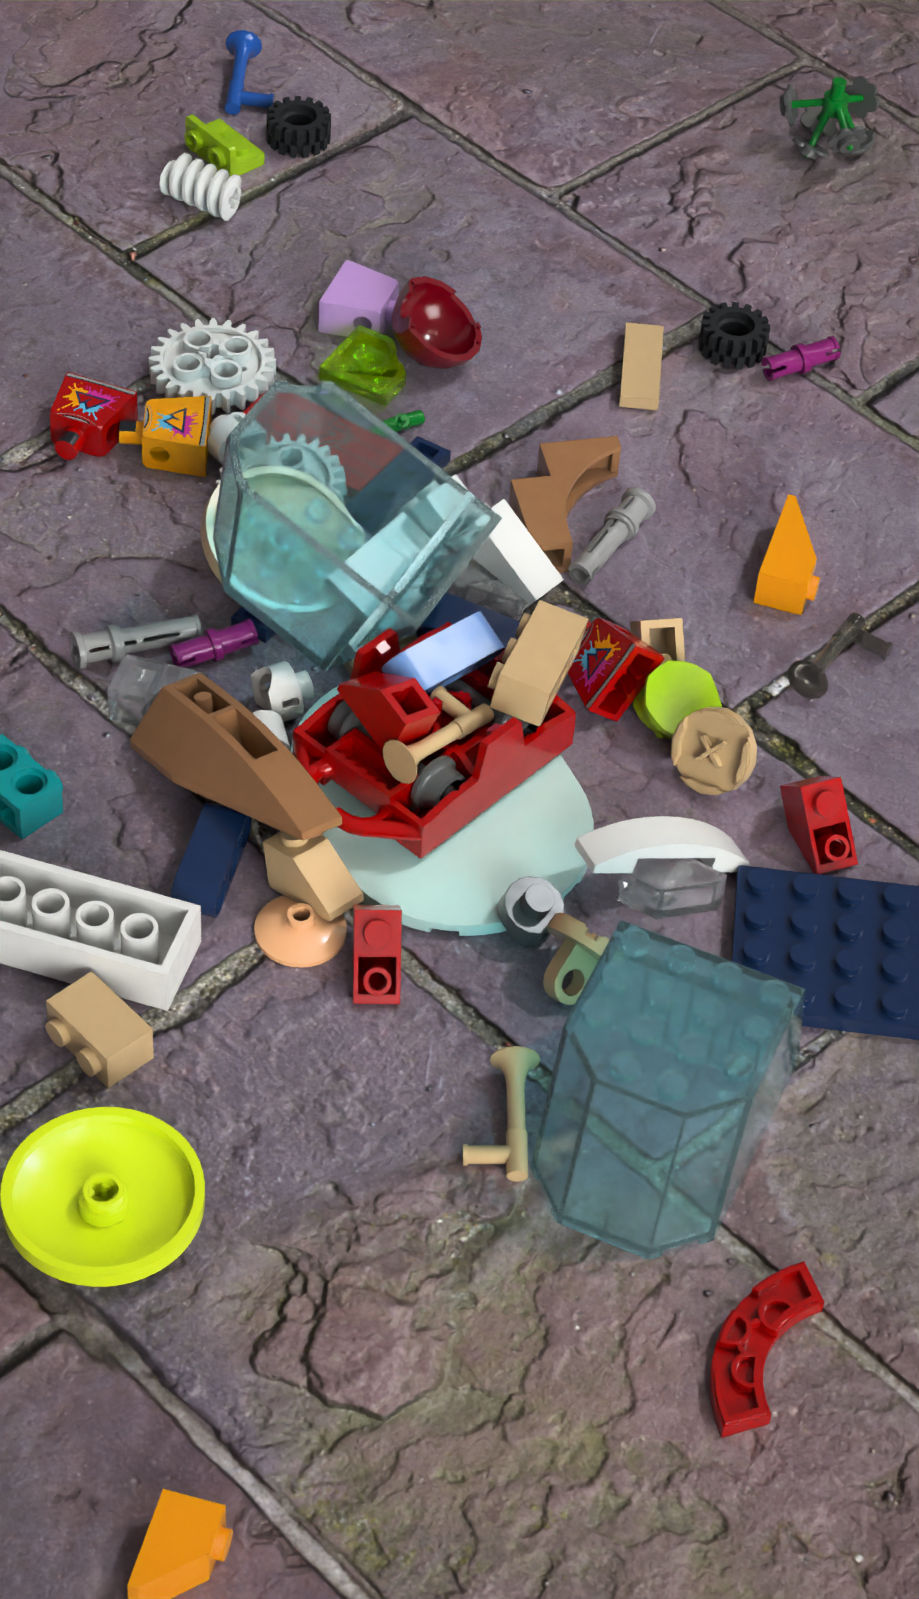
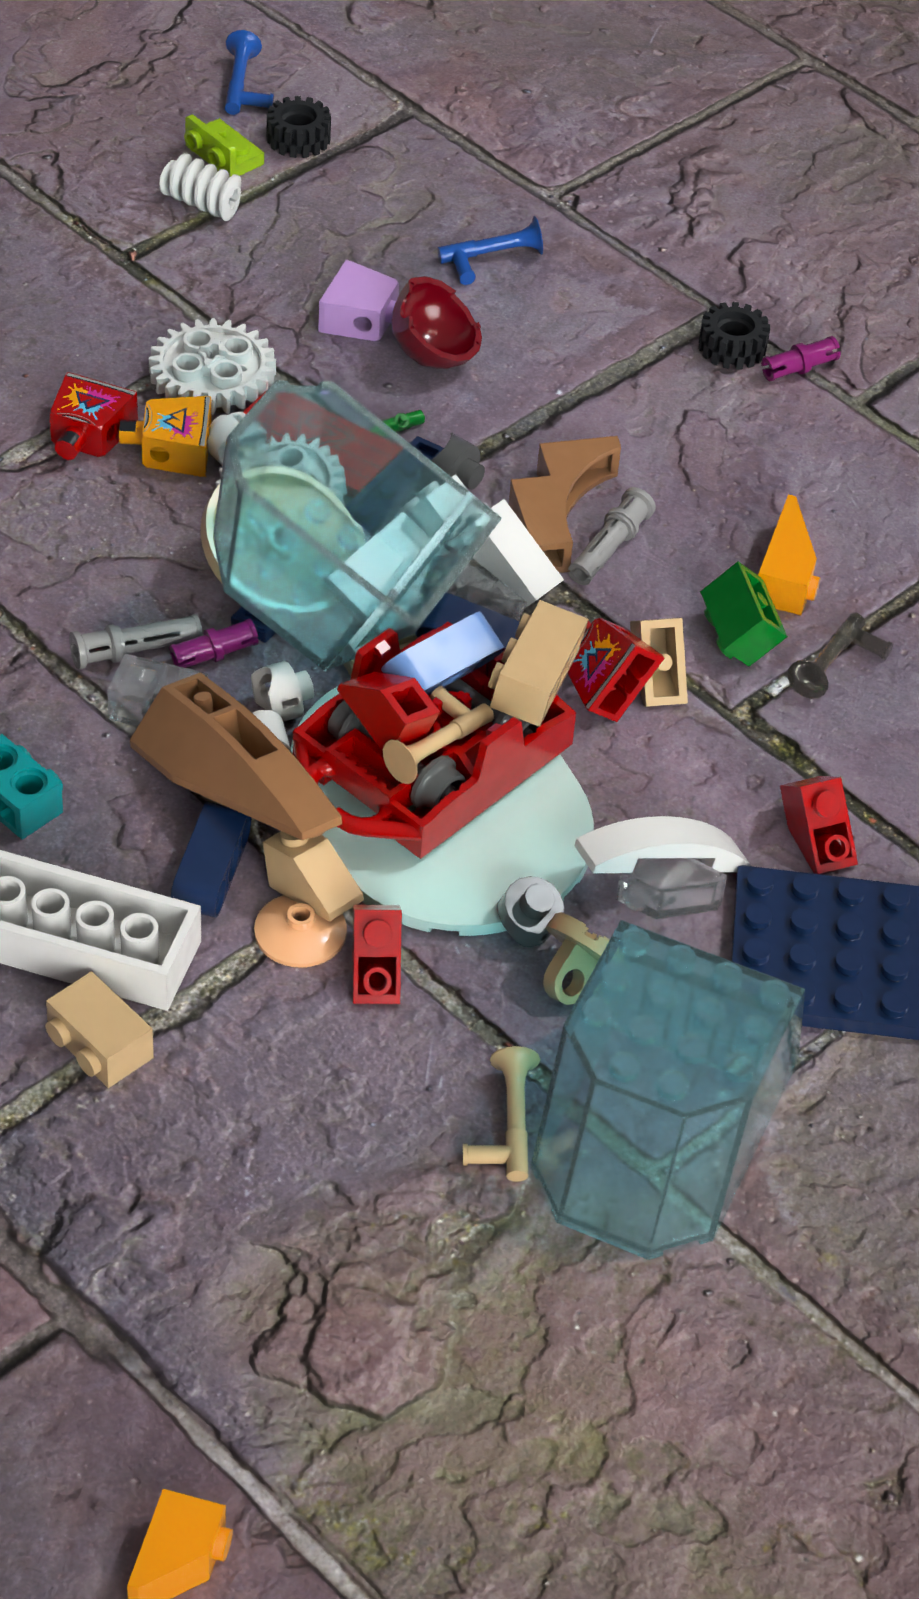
neon yellow dish [0,1107,205,1287] -> none
clear neon green plate [319,325,406,407] -> none
tan tile [619,322,664,410] -> none
lime hat [633,660,722,740] -> none
tan tile [671,706,757,795] -> none
red tile [709,1261,824,1438] -> none
dark grey plant [779,76,879,159] -> none
none -> dark grey piece [423,433,485,490]
none -> blue piece [437,216,543,285]
none -> green brick [700,561,788,667]

